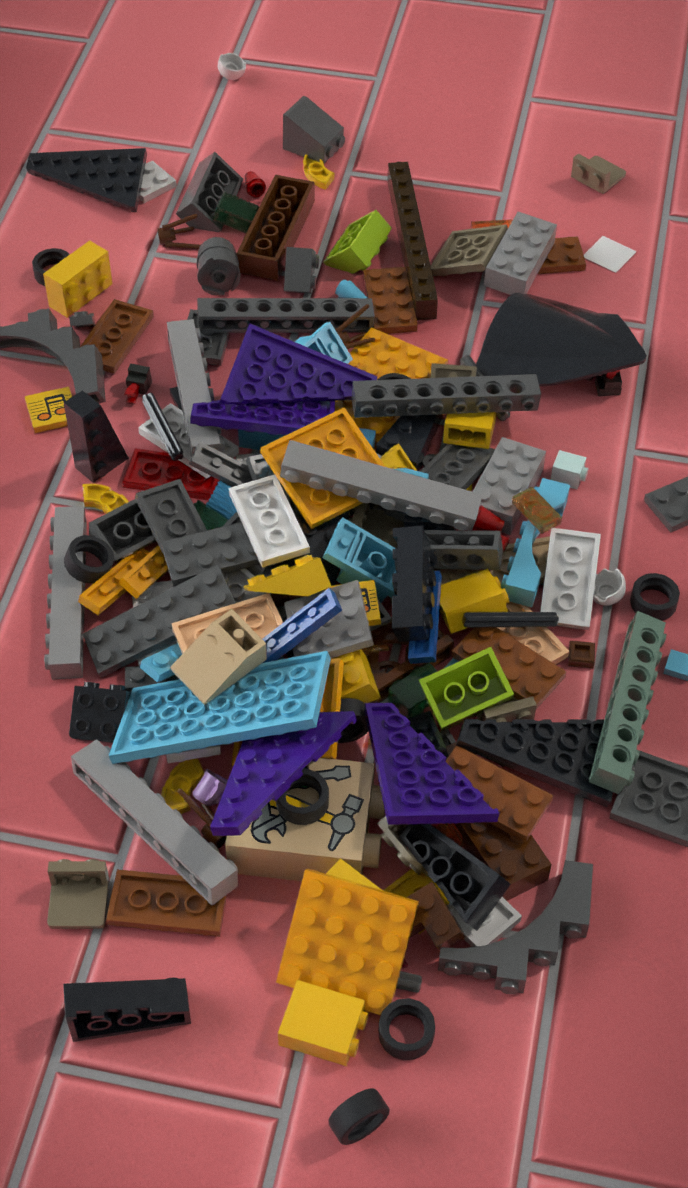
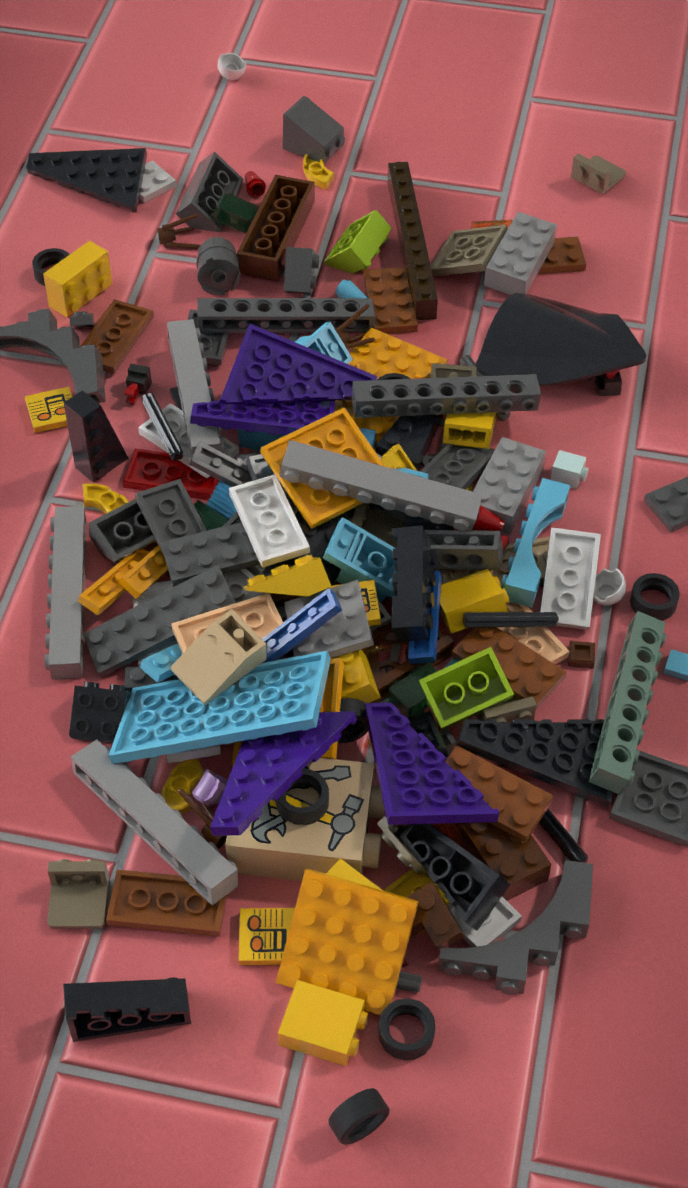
black tyre [64,535,114,584] -> none
clear orange plate [512,487,562,534] -> none
white sticker [584,236,637,273] -> none
none -> yellow tile [239,908,295,965]
none -> black axle [539,808,588,863]

